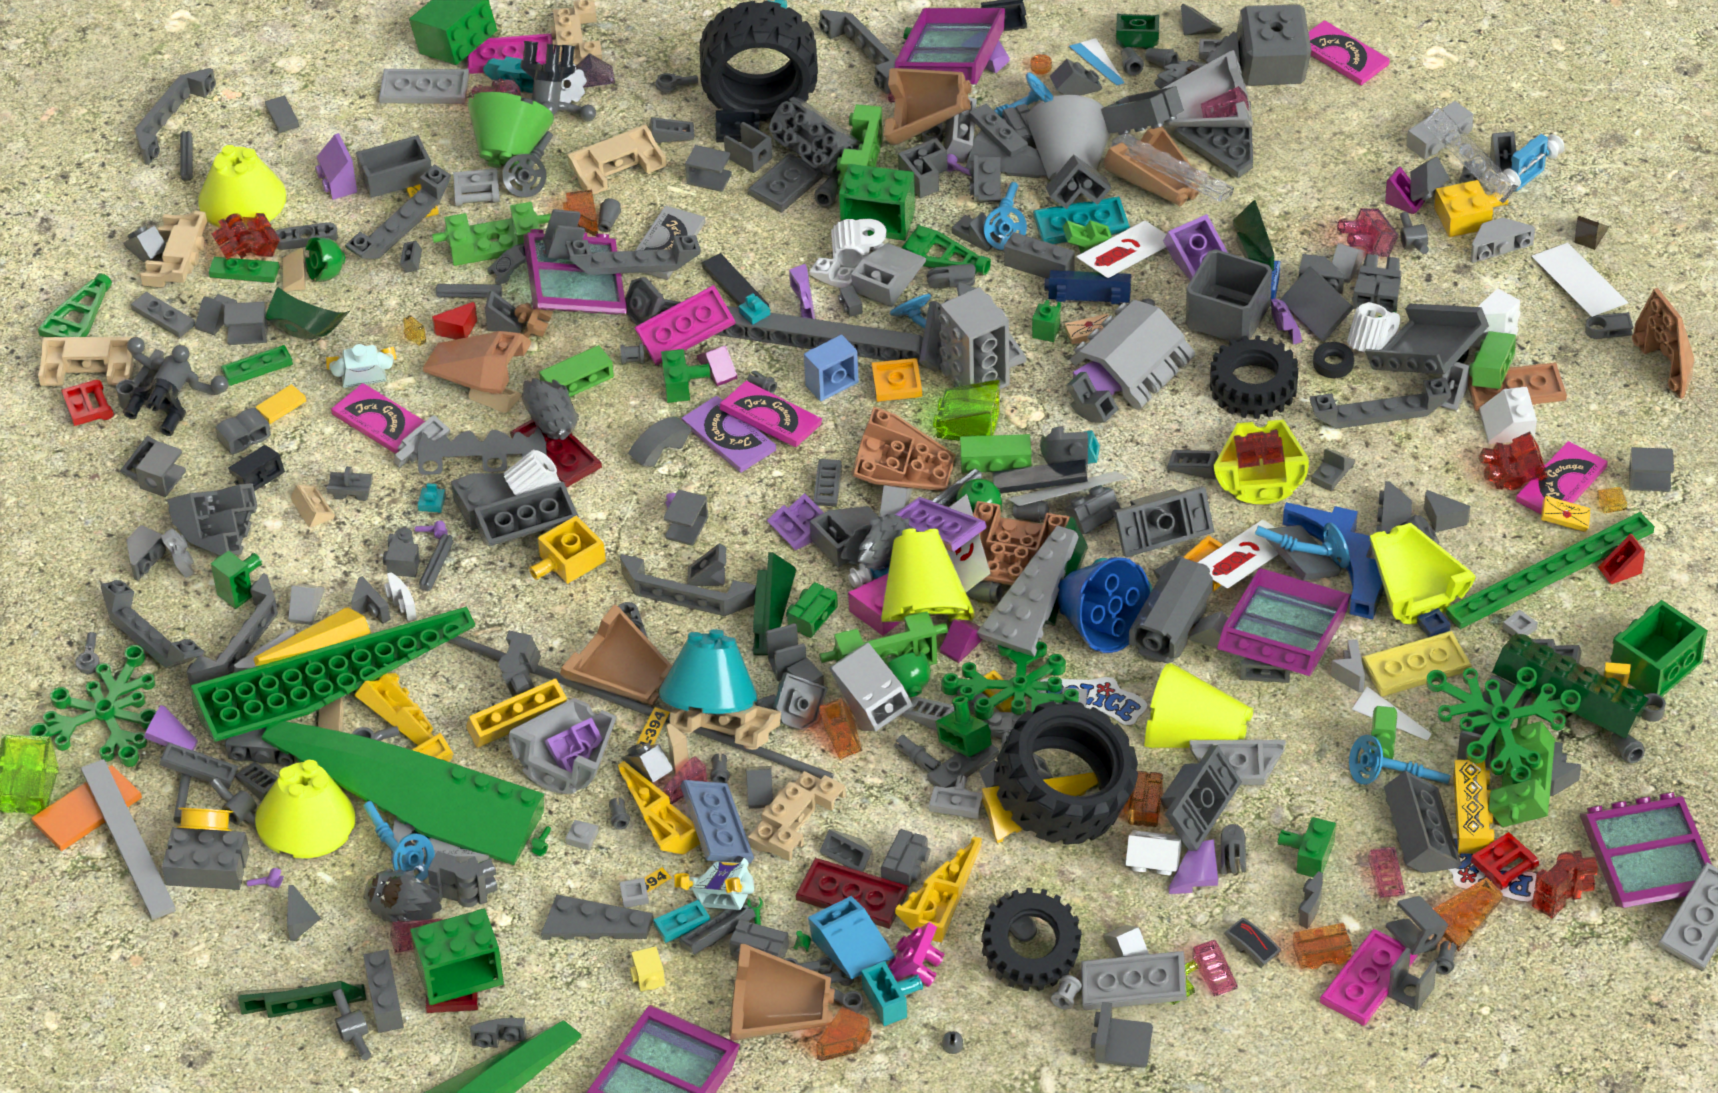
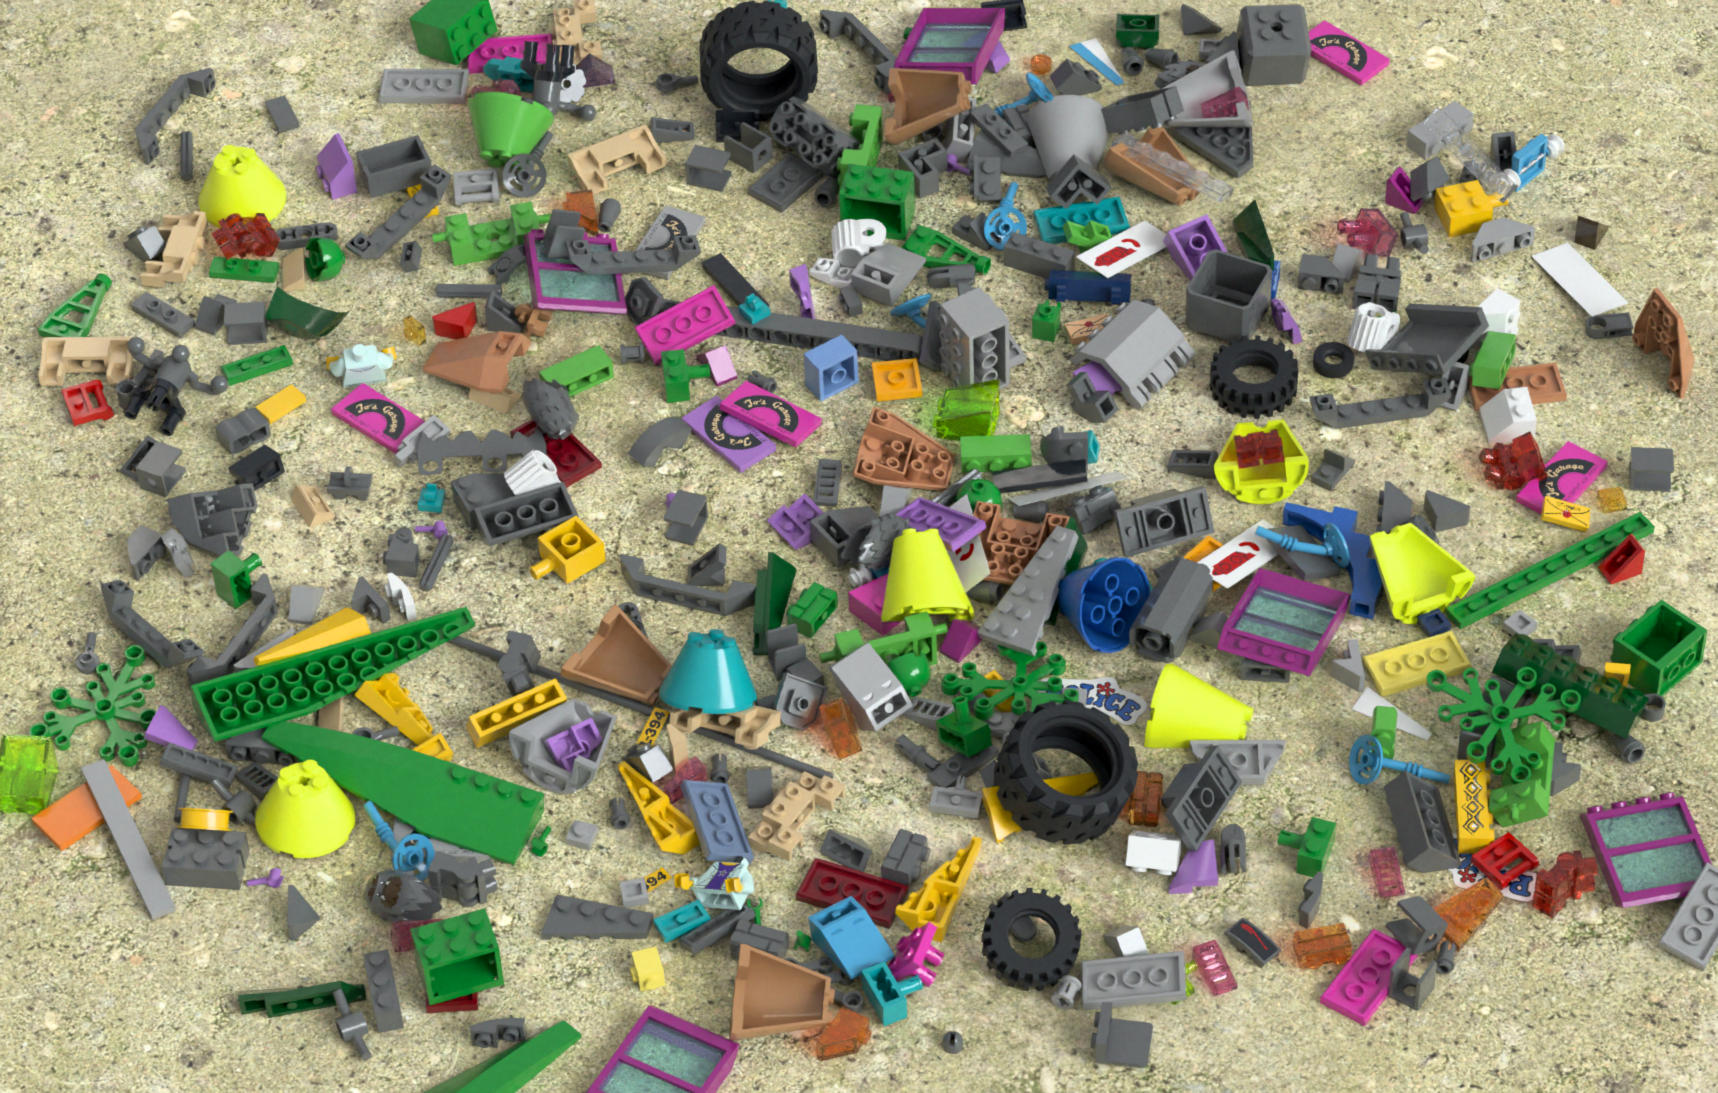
dark grey tile [1280,266,1354,342] -> none

